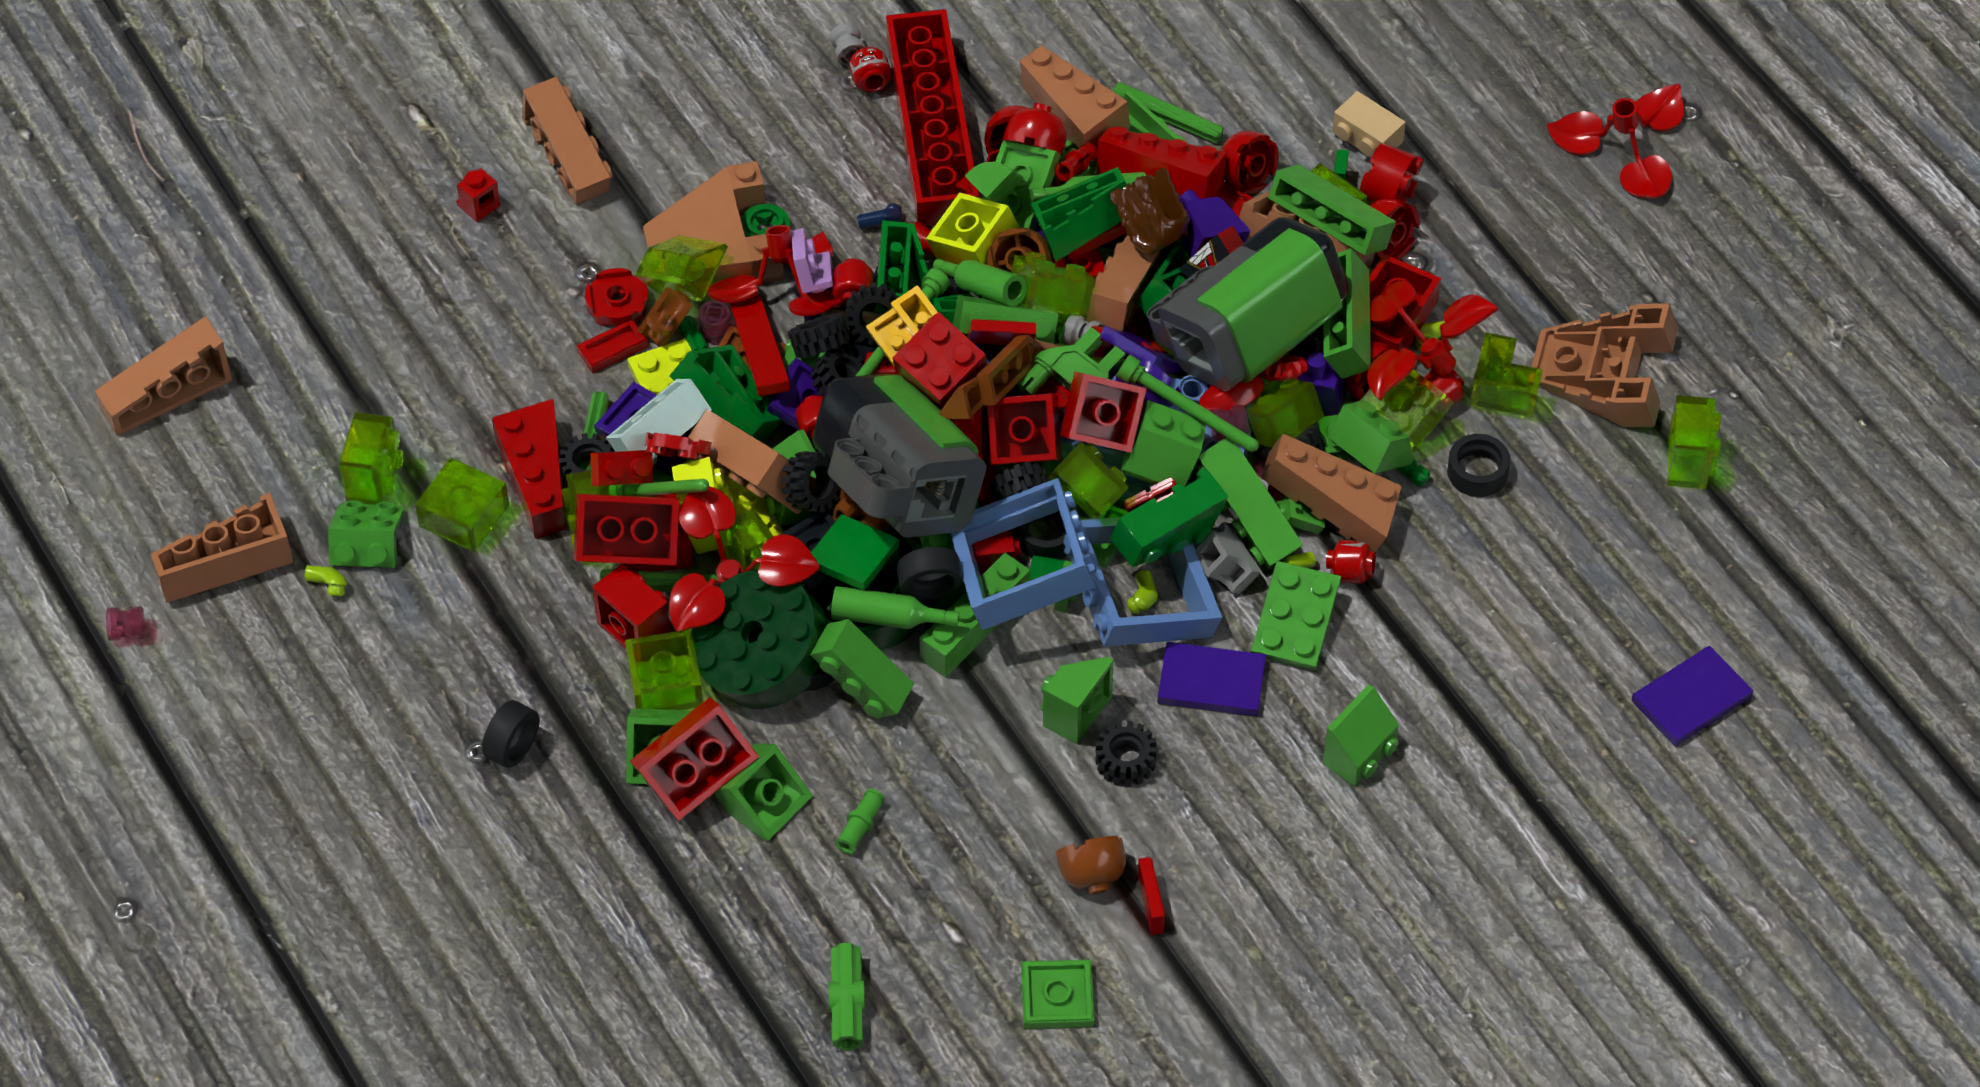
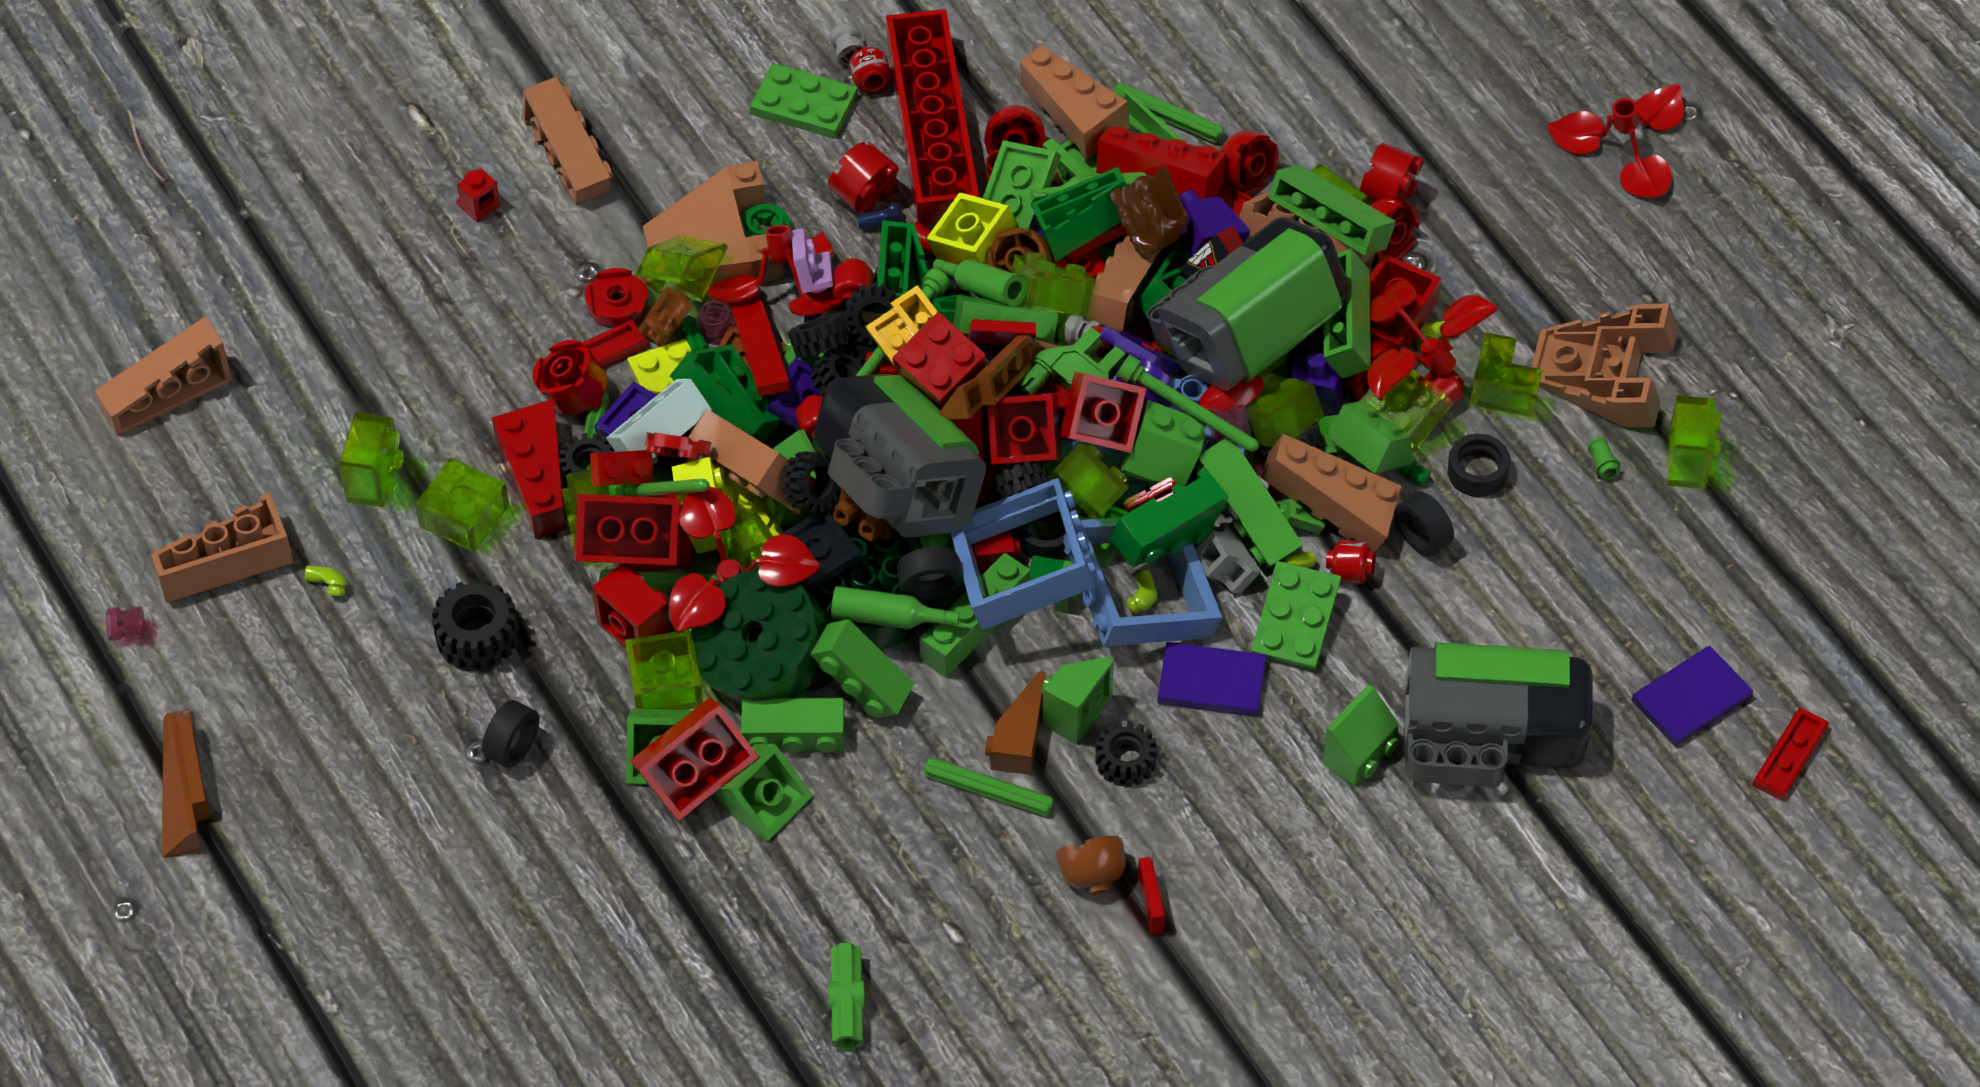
bright green bracket [328,501,404,568] -> none
green tile [811,514,899,591] -> none
bright green pin [835,789,885,854] -> none
bright green brick [965,162,1024,203] -> none
red cylinder [1003,103,1067,156] -> none
bright green tile [1021,959,1094,1029] -> none
red pin [1055,143,1098,182] -> none
red gear [1259,355,1308,381] -> none
tan brick [1332,91,1406,157] -> none
green tile [1332,149,1349,190] -> none
none -> dark orange wedge [162,709,210,858]
none -> black tyre [432,580,519,671]
none -> red brick [532,340,608,416]
none -> bright green brick [741,698,845,753]
none -> bright green plate [750,63,858,139]
none -> red brick [828,142,899,214]
none -> bright green axle [924,757,1053,816]
none -> dark orange slope [985,671,1046,775]
none -> black tyre [1394,491,1454,557]
none -> piece [1403,642,1593,787]
none -> bright green pin [1587,437,1621,480]
none -> red tile [1752,707,1830,801]

